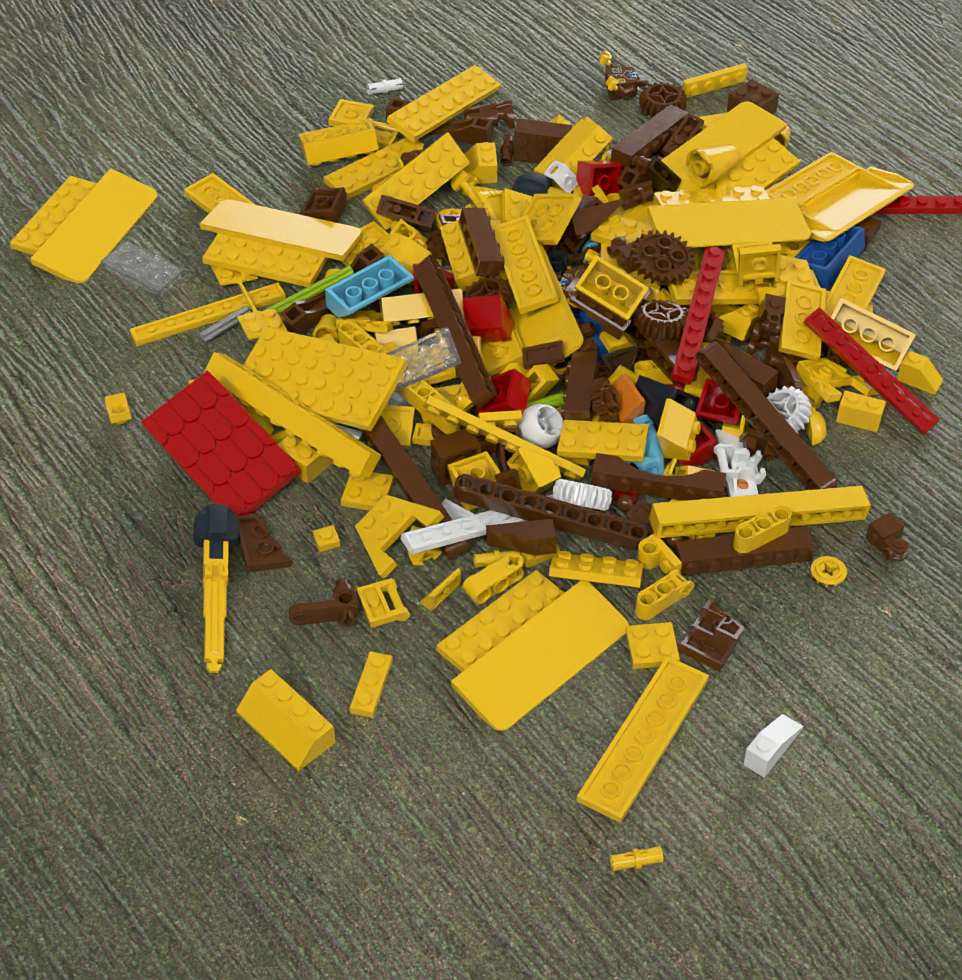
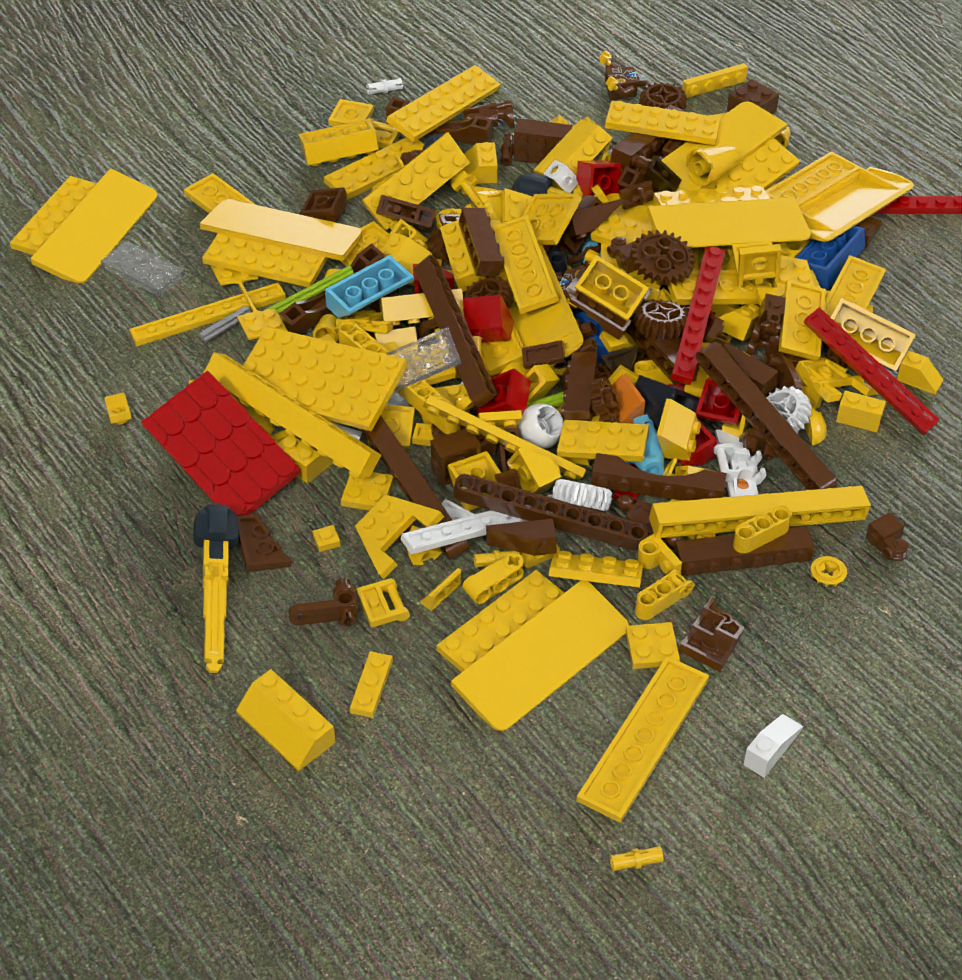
none -> yellow plate [605,101,720,145]

